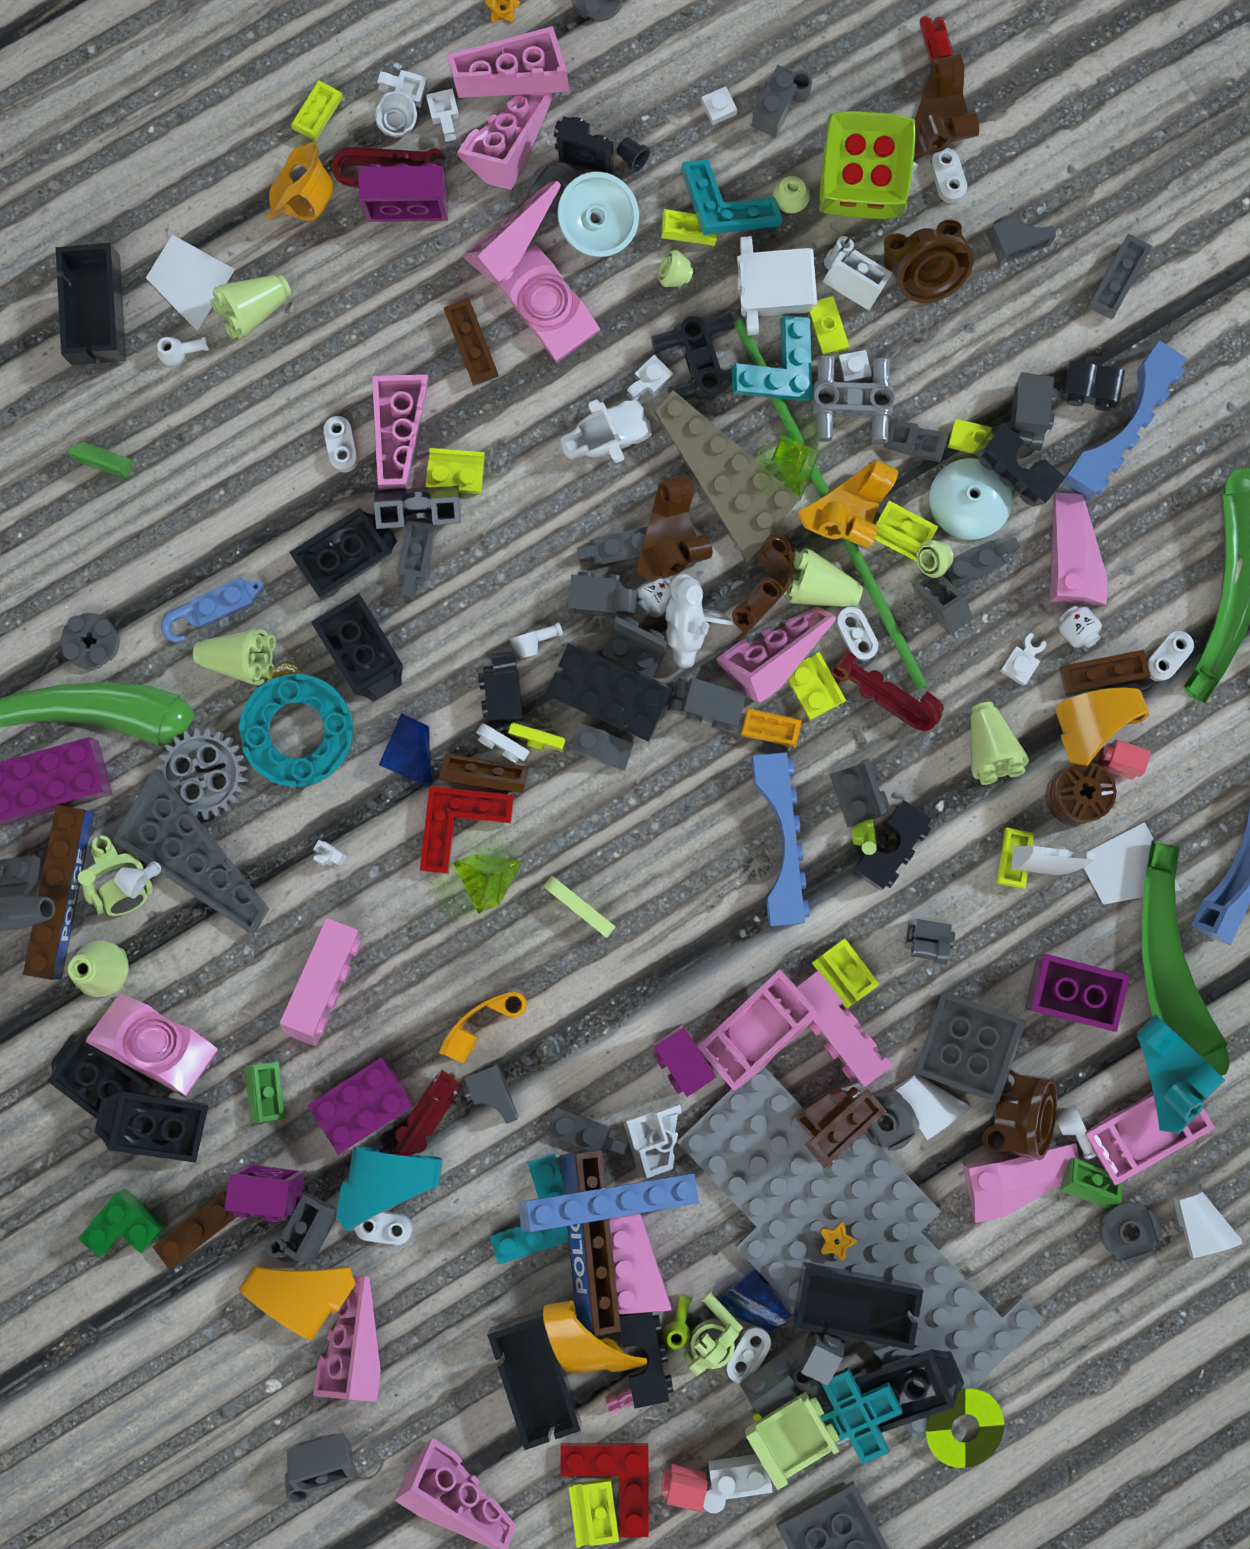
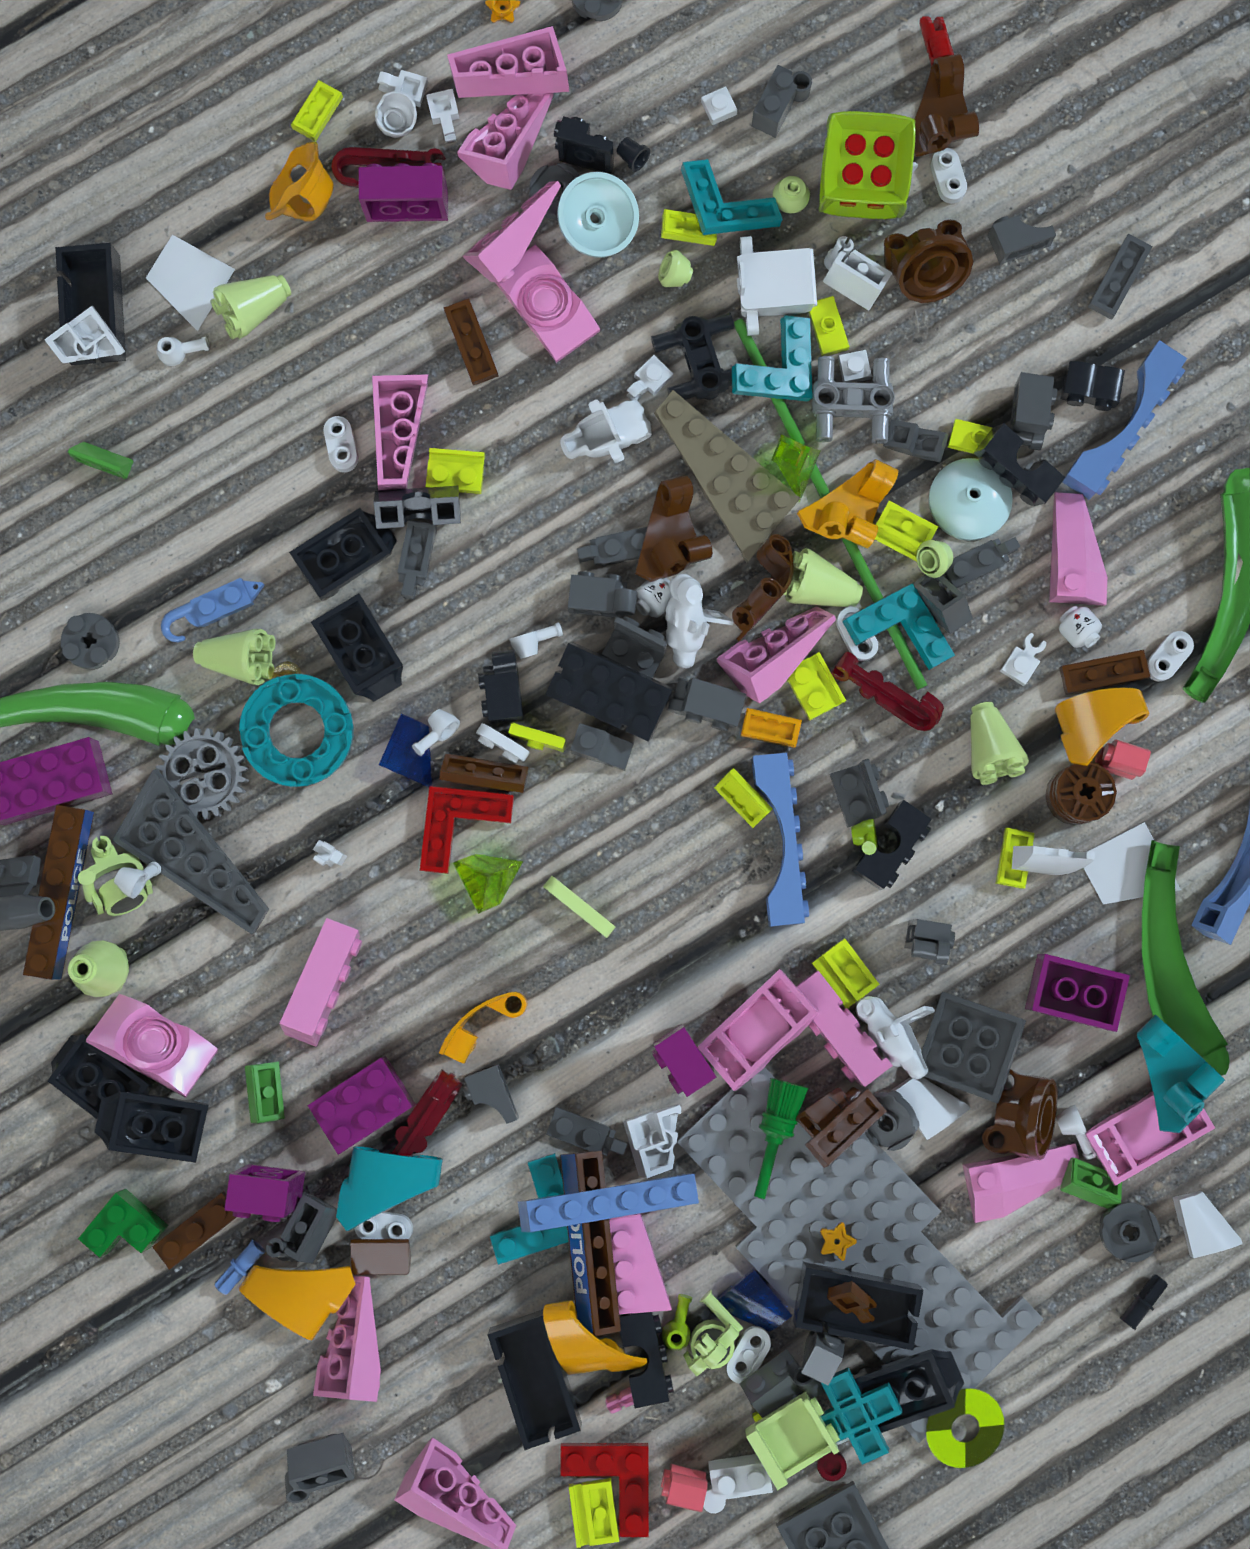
none -> white slope [45,306,125,363]
none -> medium blue axle [214,1240,266,1295]
none -> slope [350,1239,411,1275]
none -> white bar [412,709,460,756]
none -> neon yellow plate [714,768,773,828]
none -> green piece [754,1078,808,1199]
none -> dark red tile [816,1451,847,1482]
none -> reddish brown plate [827,1281,877,1323]
none -> teal plate [842,583,955,670]
none -> white piece [856,996,935,1079]
none -> black axle [1120,1274,1168,1330]

